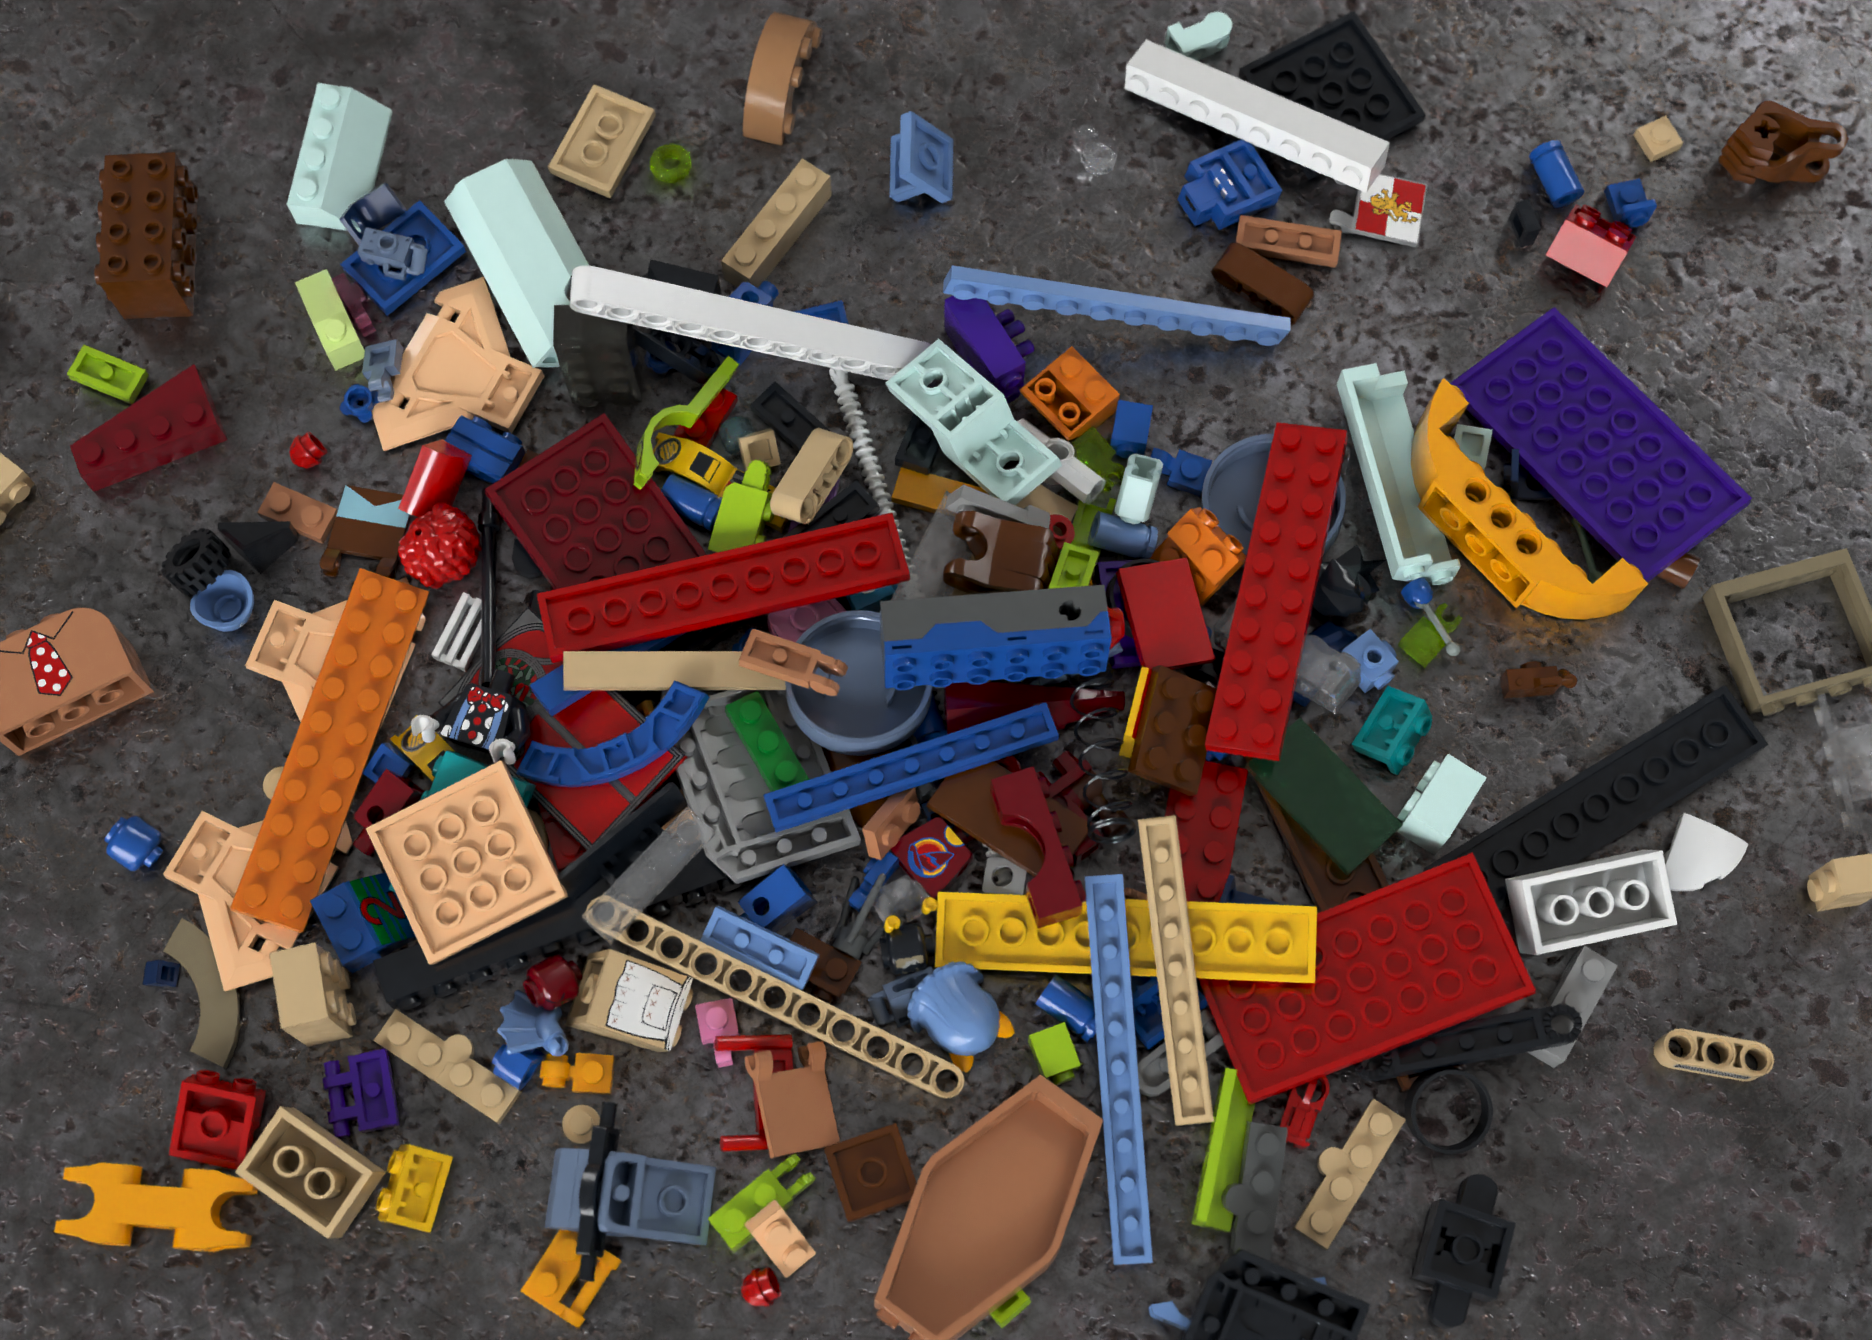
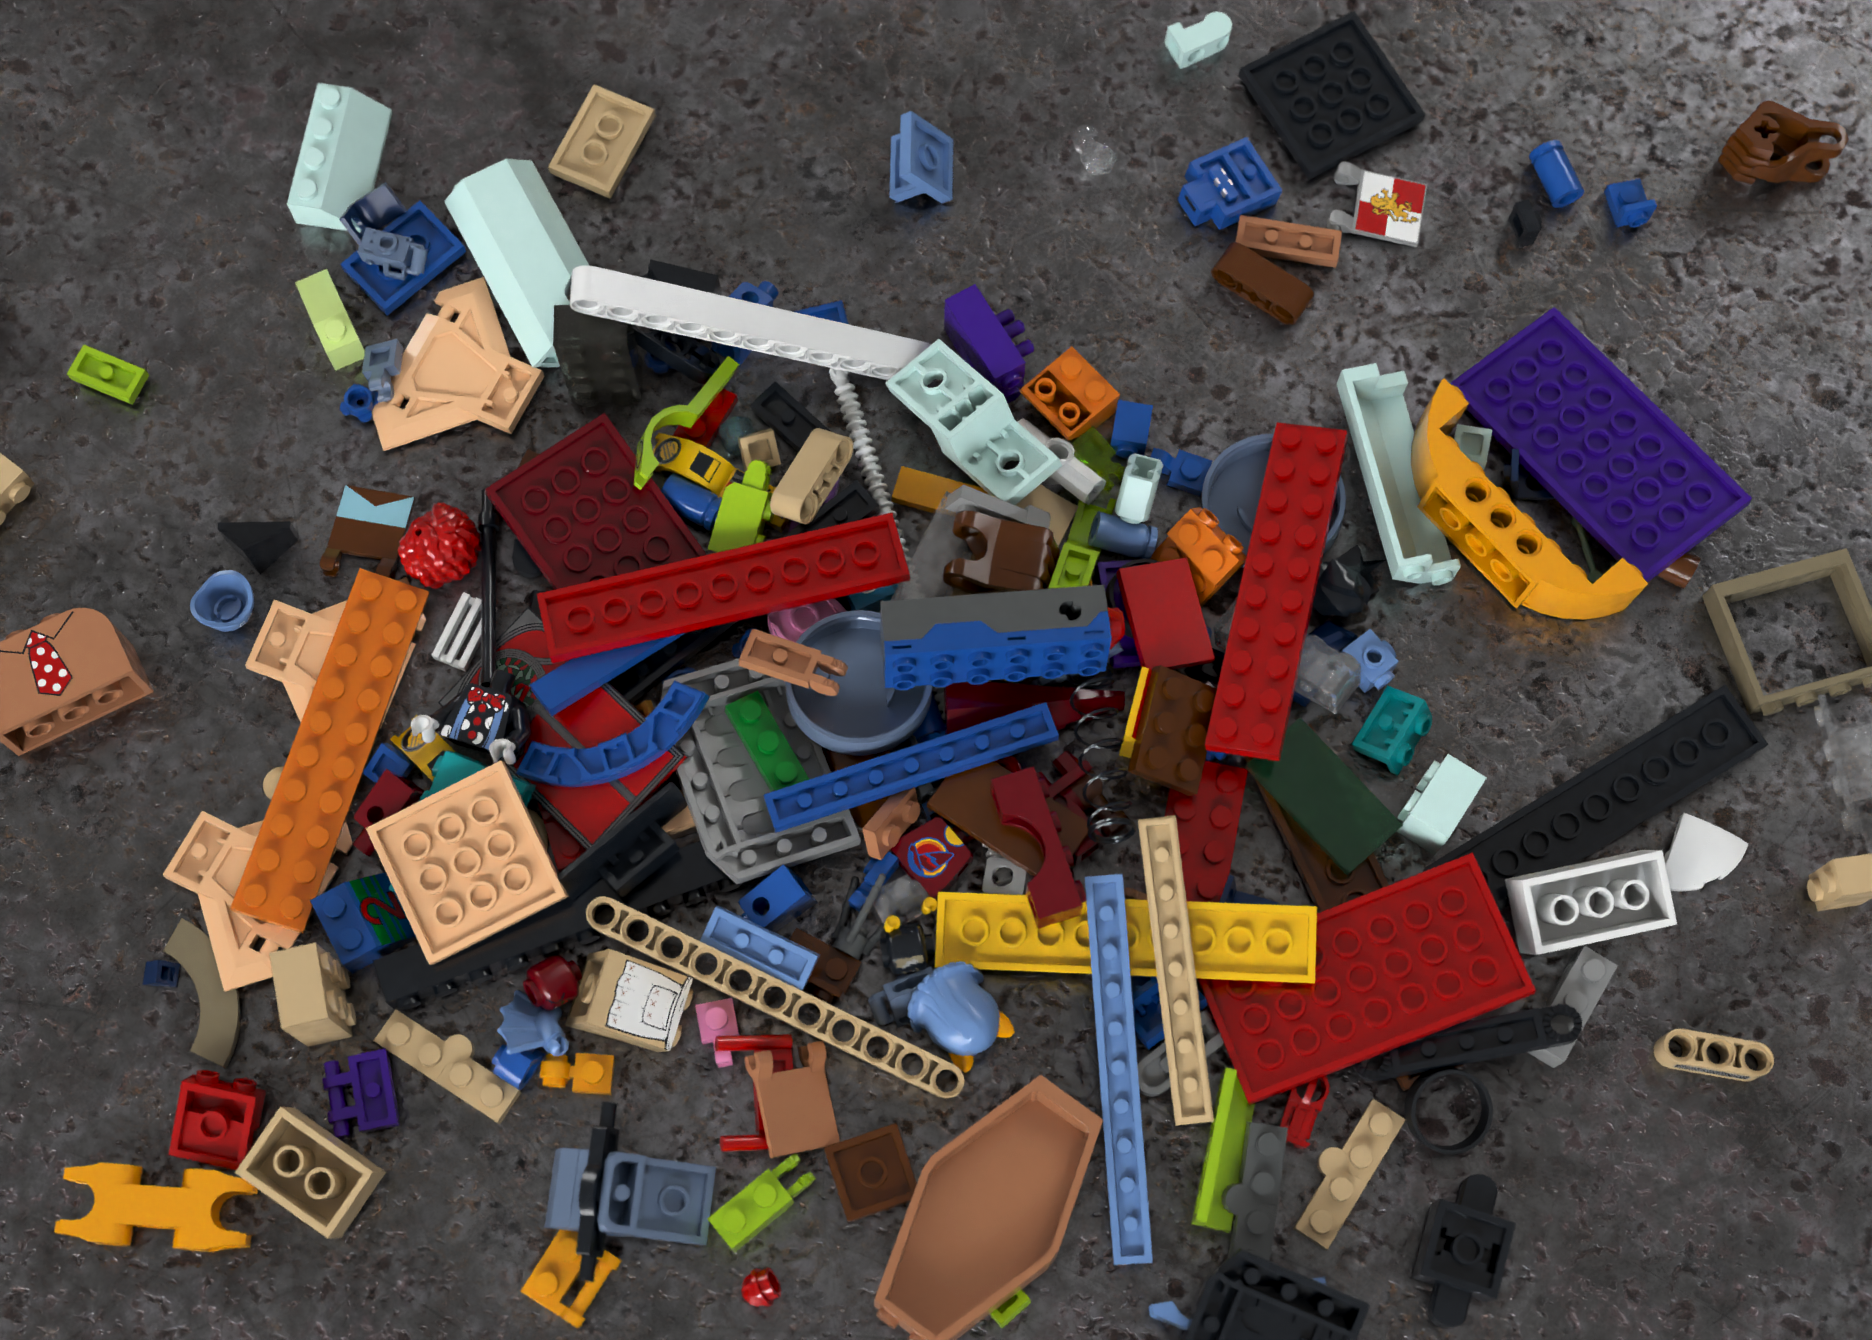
dark red wedge [70,364,228,492] -> none
reddish brown brick [94,152,199,319] -> none
blue head [104,816,163,871] -> none
black tyre [161,528,231,596] -> none
nougat plate [257,482,338,544] -> none
red plate [289,431,327,469] -> none
clear pink plate [331,272,376,337] -> none
yellow bracket [376,1144,453,1233] -> none
red brick [398,439,472,517] -> none
blue brick [445,416,525,484] -> none
tan plate [562,1105,600,1144] -> none
tan tile [563,651,786,691] -> none
clear plate [582,807,715,945] -> none
clear neon green piece [650,143,692,183] -> none
tan brick [721,159,832,287] -> none
medium nougat brick [743,12,822,146] -> none
light nougat plate [744,1199,816,1278] -> none
black plate [895,413,940,475] -> none
medium blue plate [943,265,1291,346] -> none
lime brick [1028,1022,1081,1085] -> none
blue piece [1035,974,1096,1042] -> none
red plate [1049,514,1075,550] -> none
white brick [1124,39,1390,193] -> none
clear neon green plate [1398,603,1462,668] -> none
hinge [1401,578,1461,656] -> none
reddish brown piece [1500,661,1577,699] -> none
slope [1546,205,1637,287] -> none
tan plate [1634,116,1683,162] -> none

